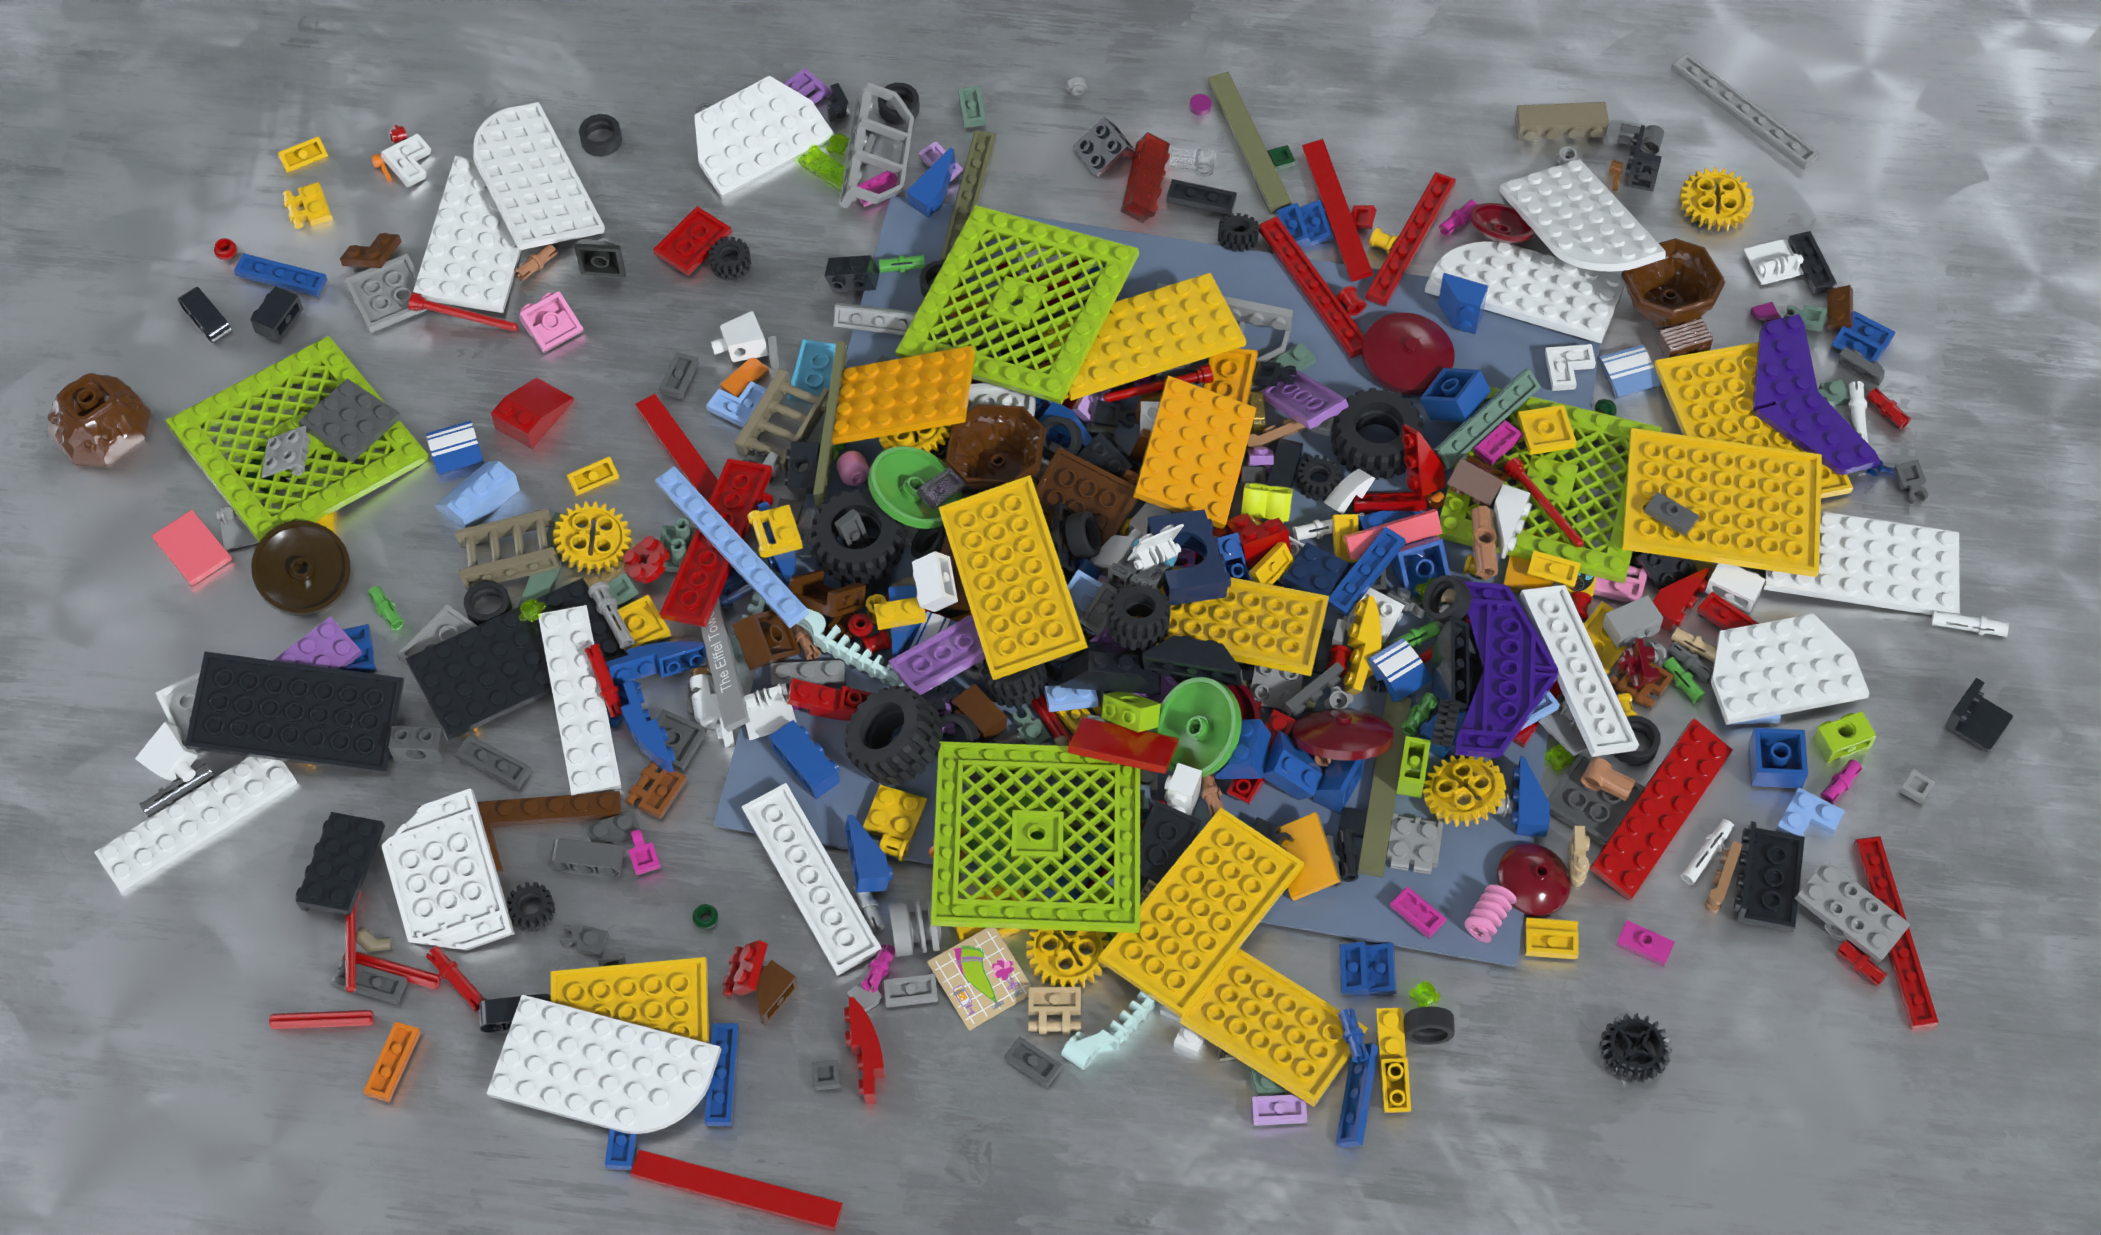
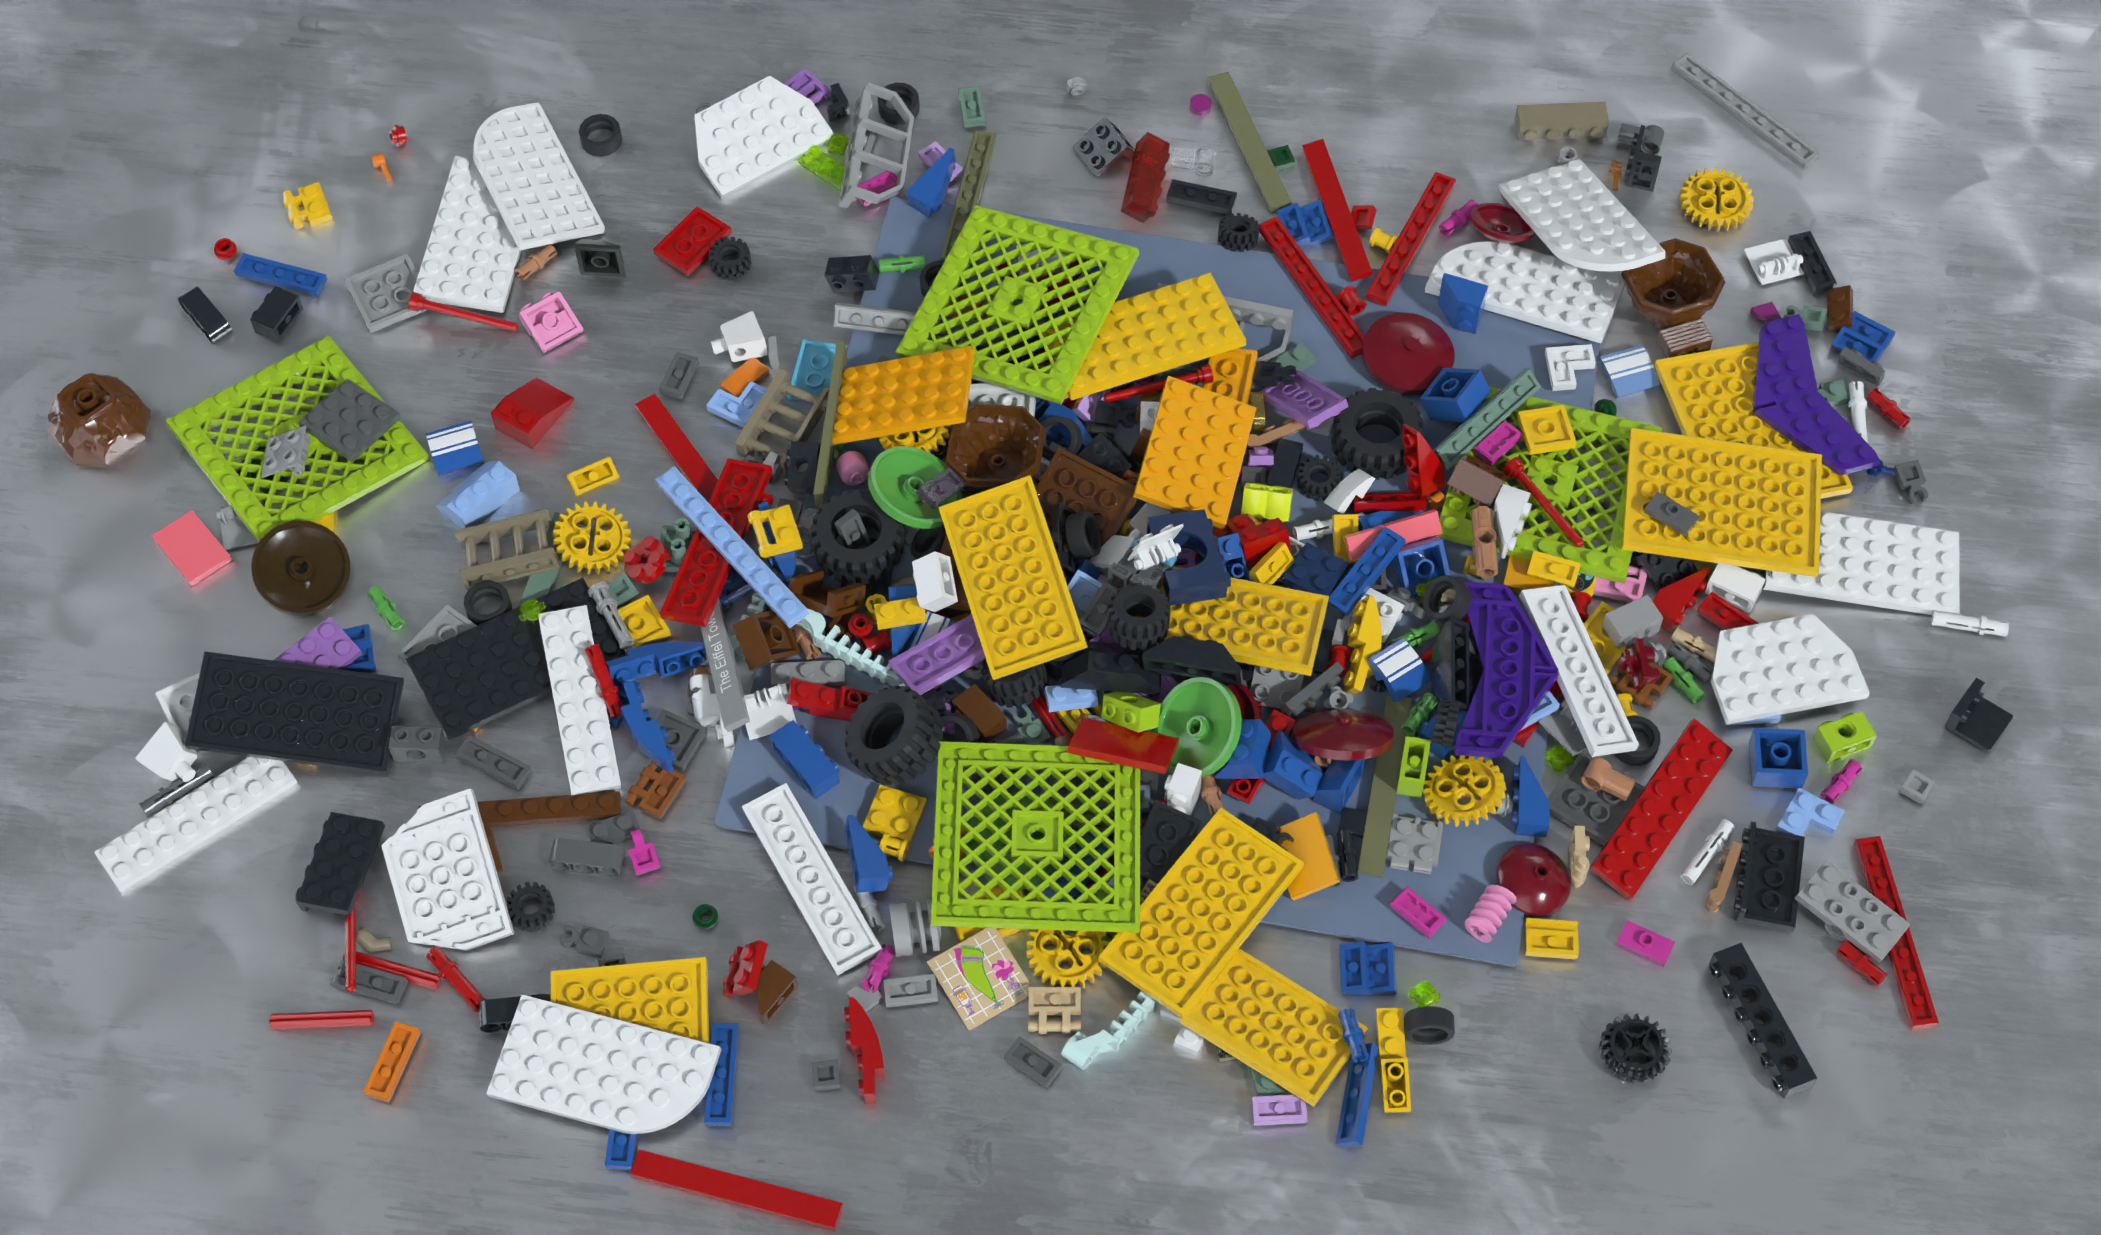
yellow slope [278,136,328,173] -> none
reddish brown plate [340,233,402,268] -> none
white plate [381,134,431,187] -> none
none -> black brick [1709,943,1817,1099]

